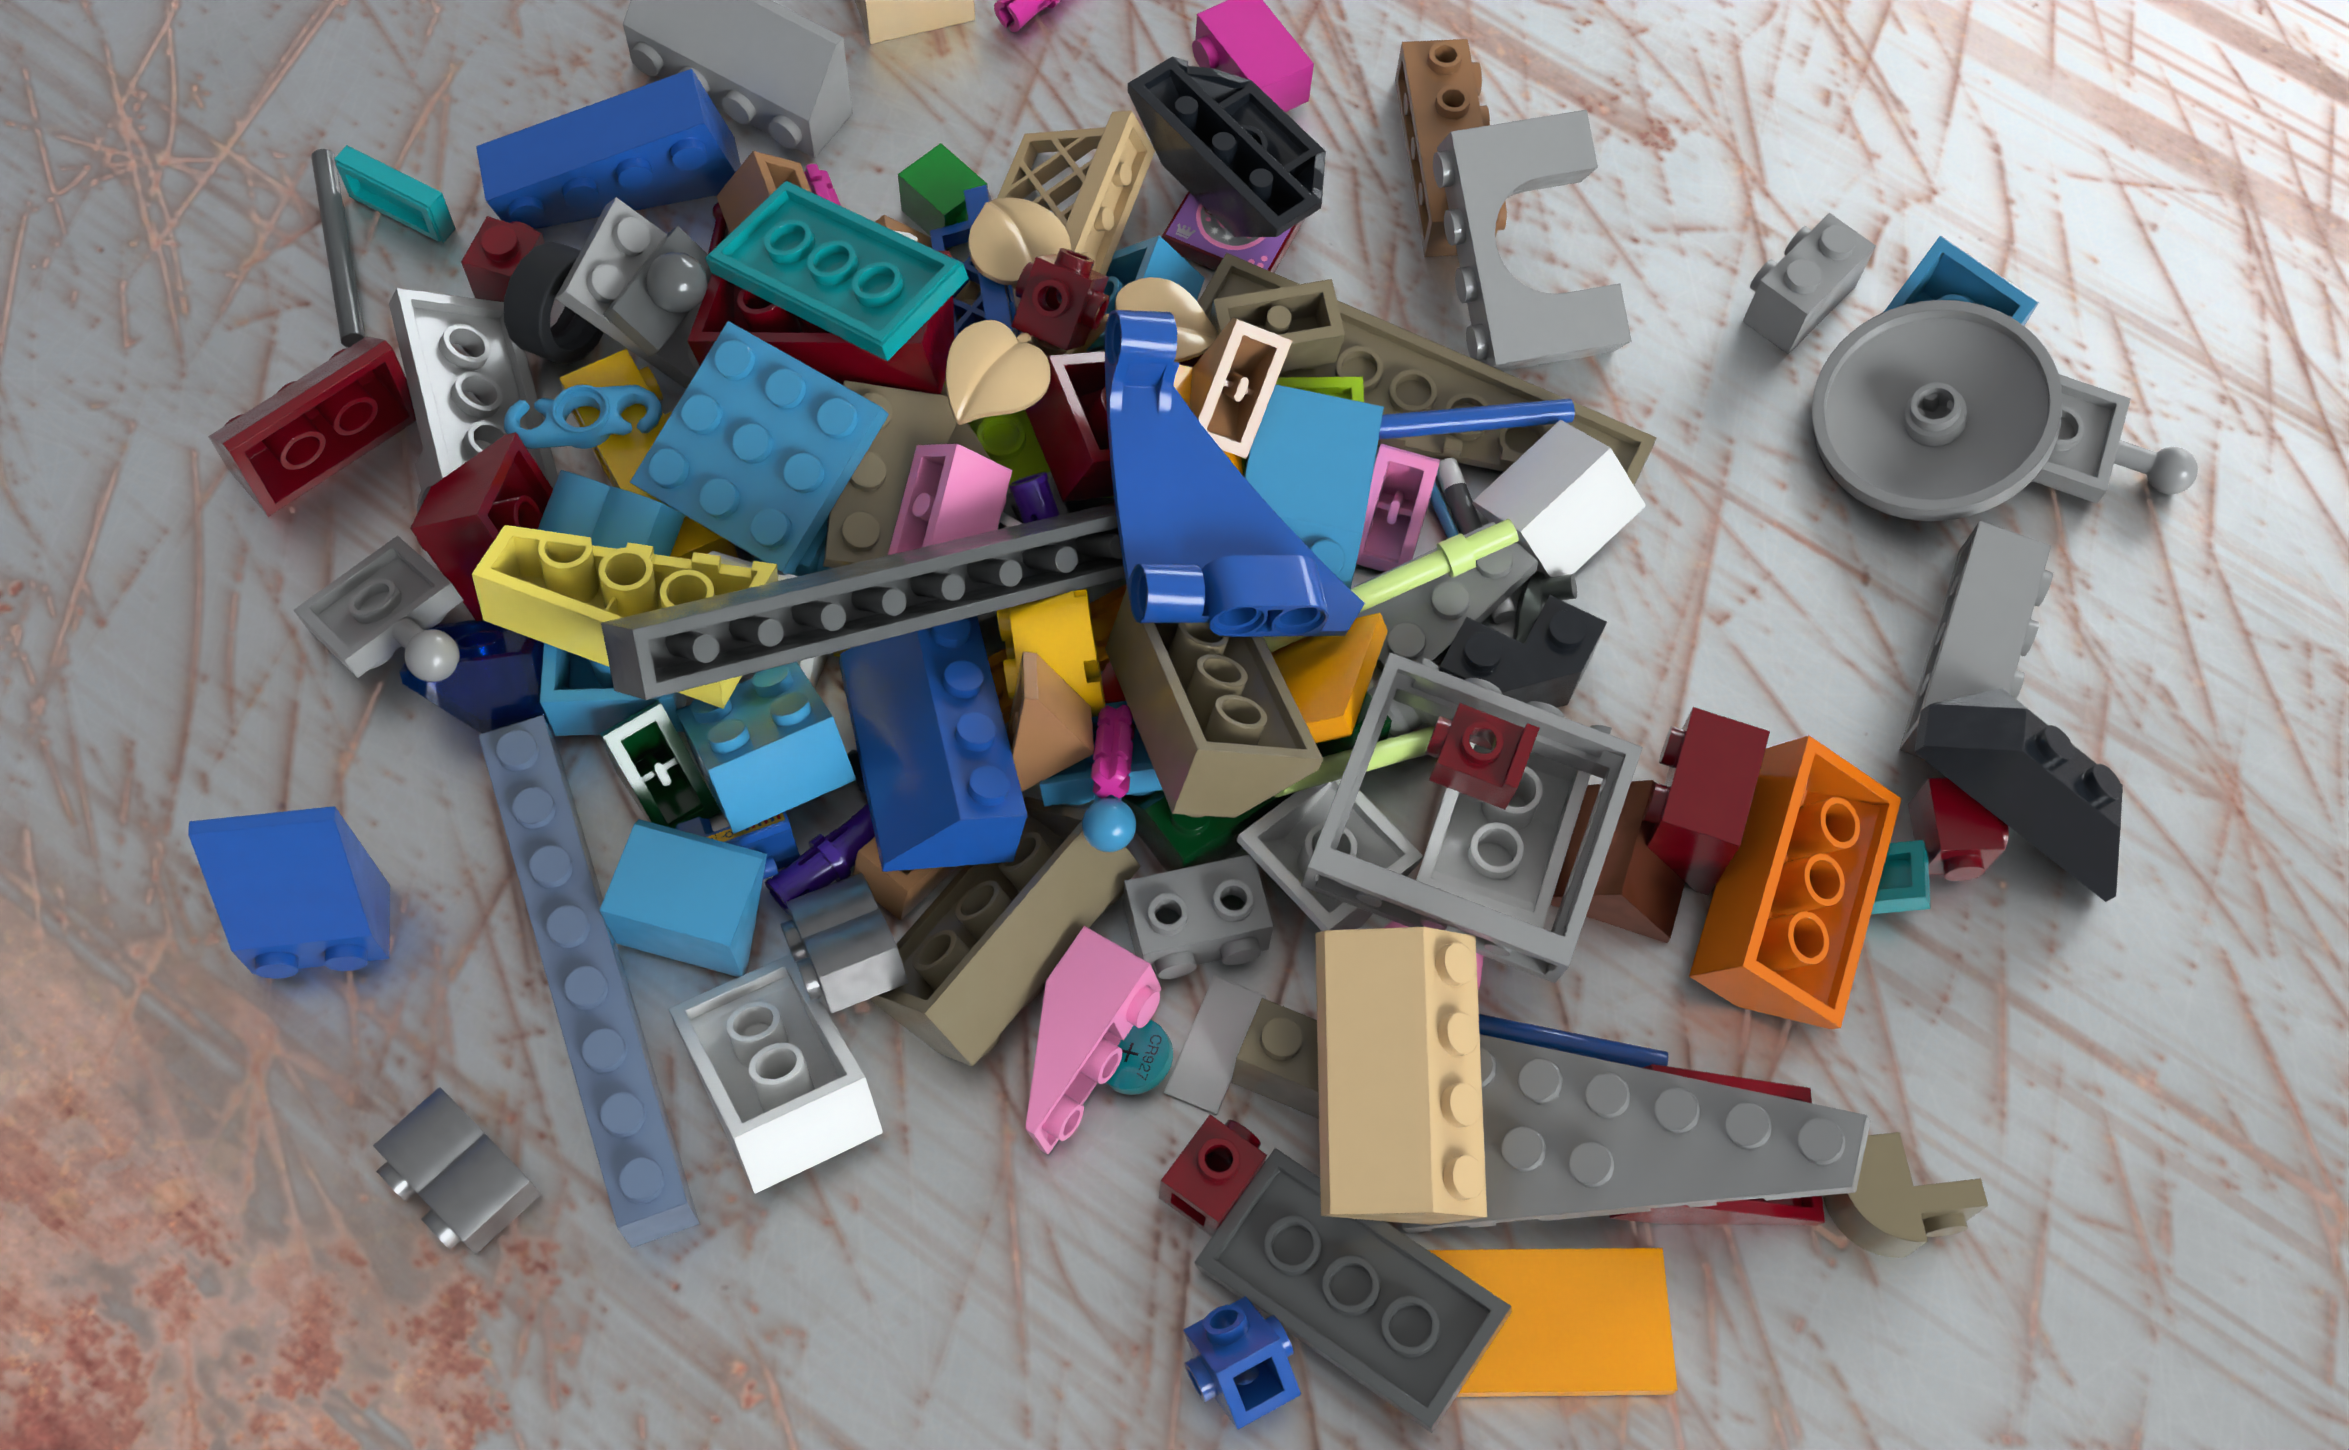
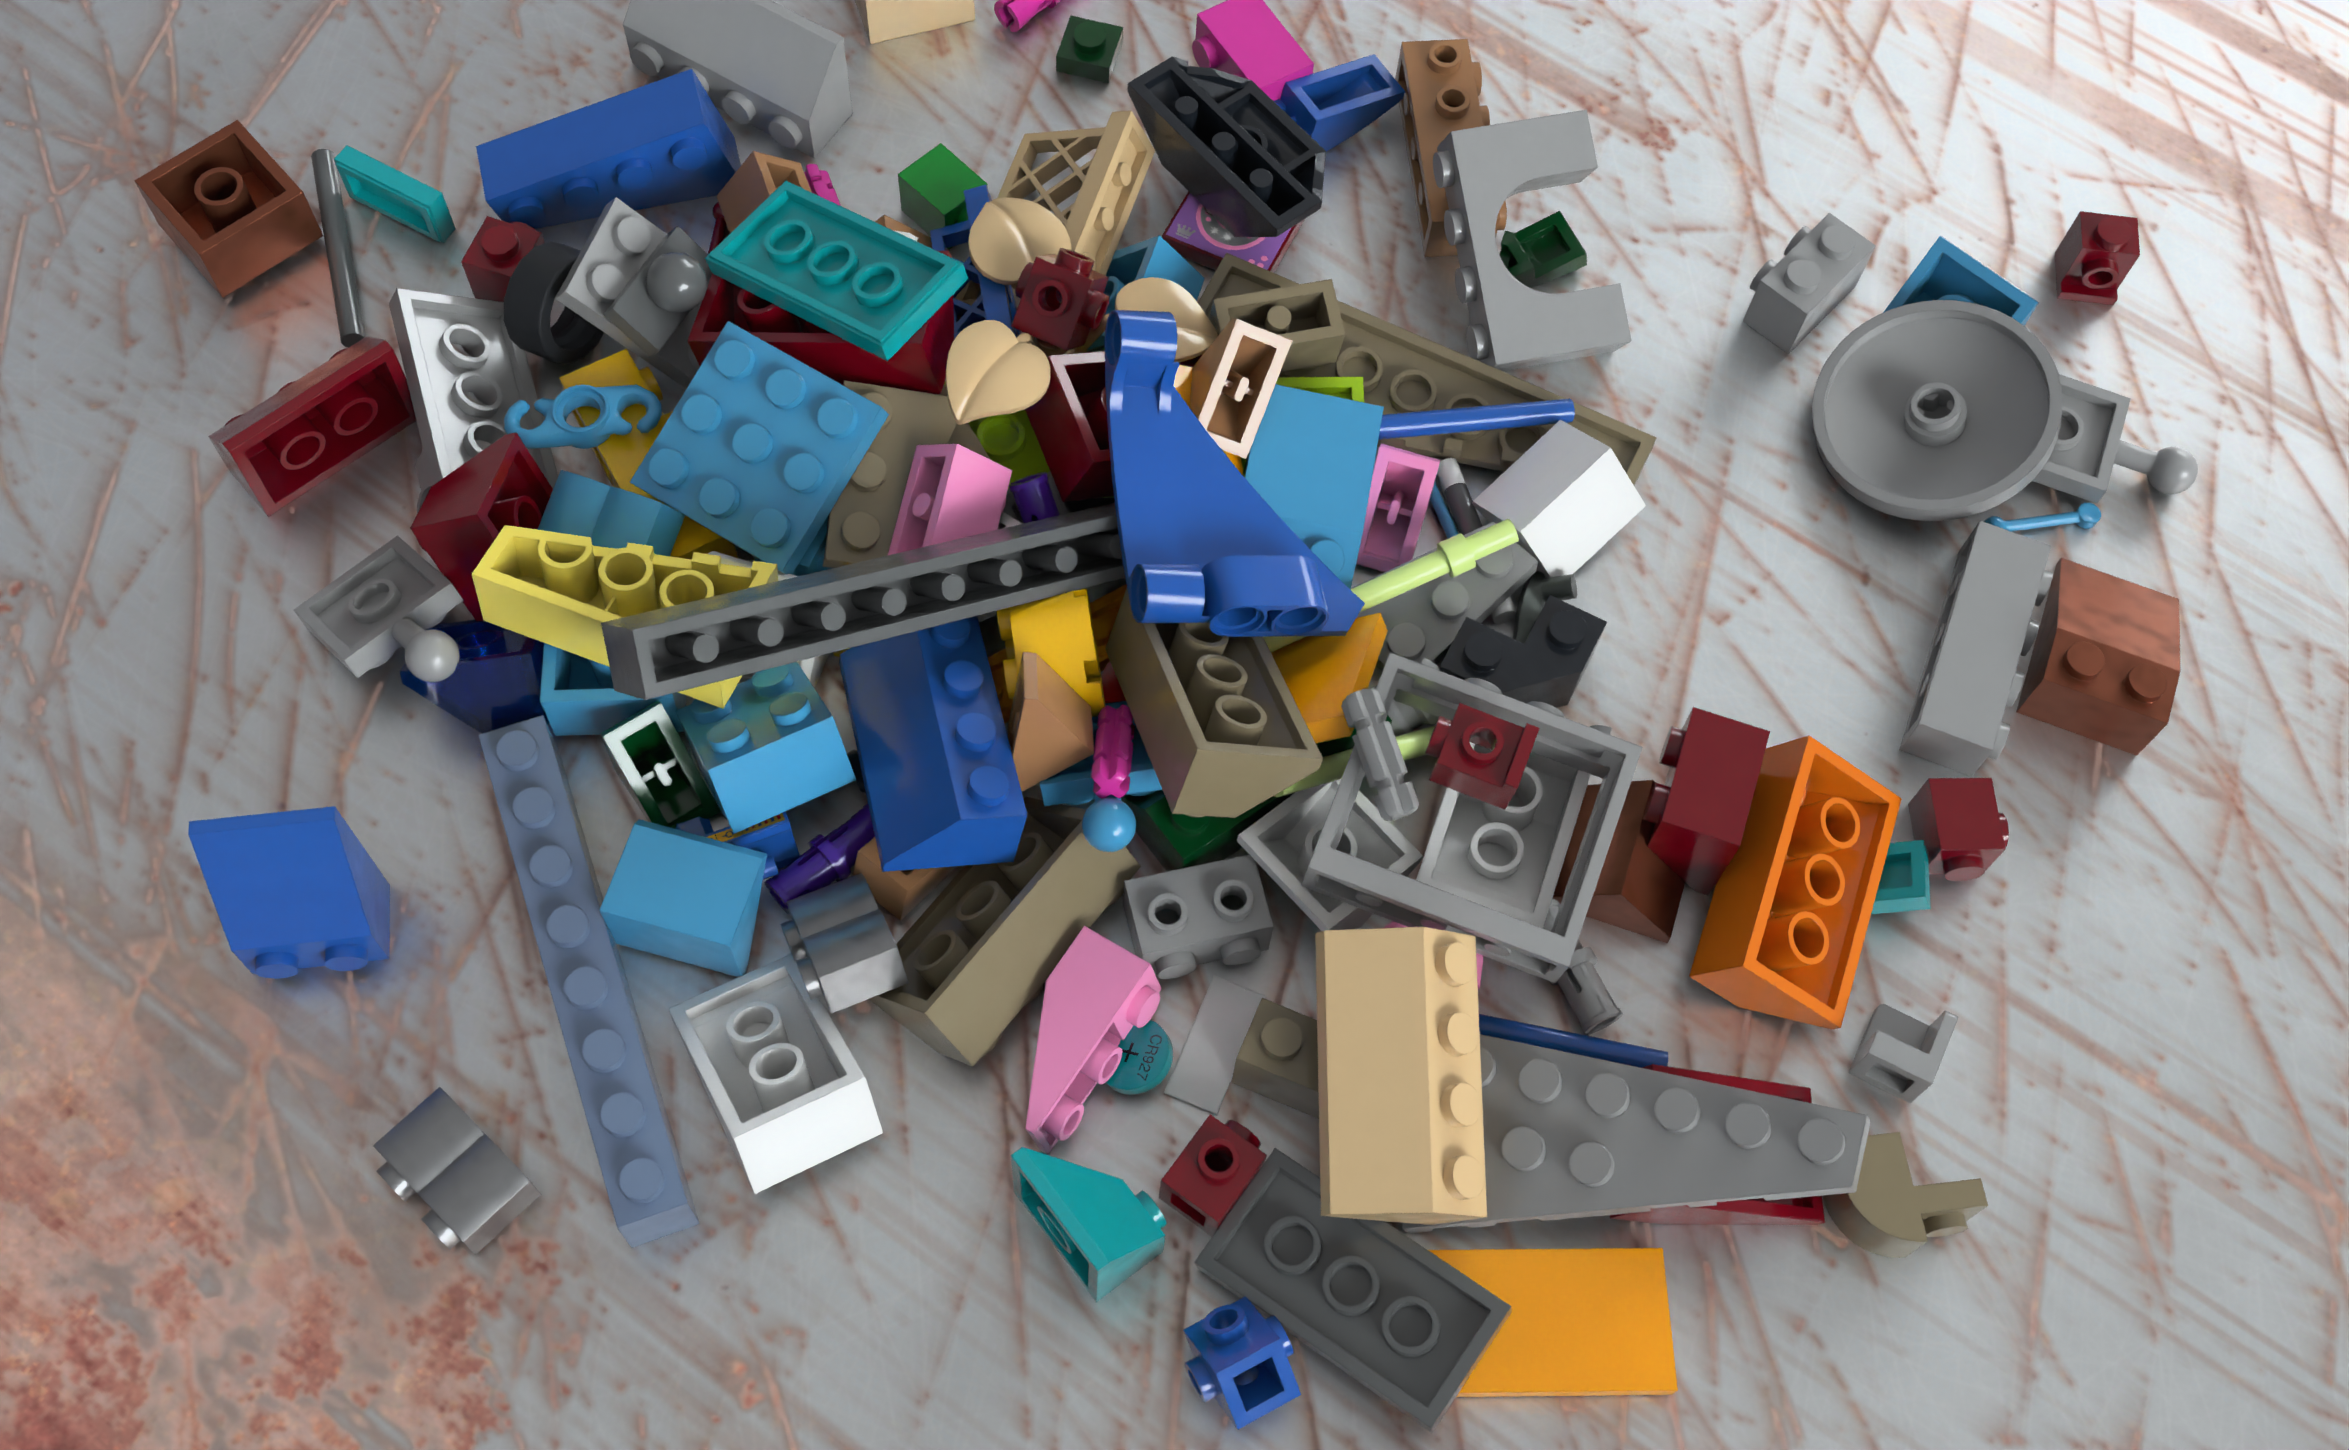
black wedge [1914,688,2123,902] -> none
none -> copper brick [134,120,323,298]
none -> teal slope [1011,1147,1167,1303]
none -> dark green plate [1056,15,1123,83]
none -> blue slope [1274,54,1406,152]
none -> light grey axle [1341,688,1419,821]
none -> dark green slope [1499,211,1587,288]
none -> light grey pin [1543,899,1623,1035]
none -> light grey panel [1849,1004,1958,1103]
none -> dark azure hinge [1984,503,2101,532]
none -> copper slope [2016,558,2181,756]
none -> dark red brick [2055,211,2140,305]

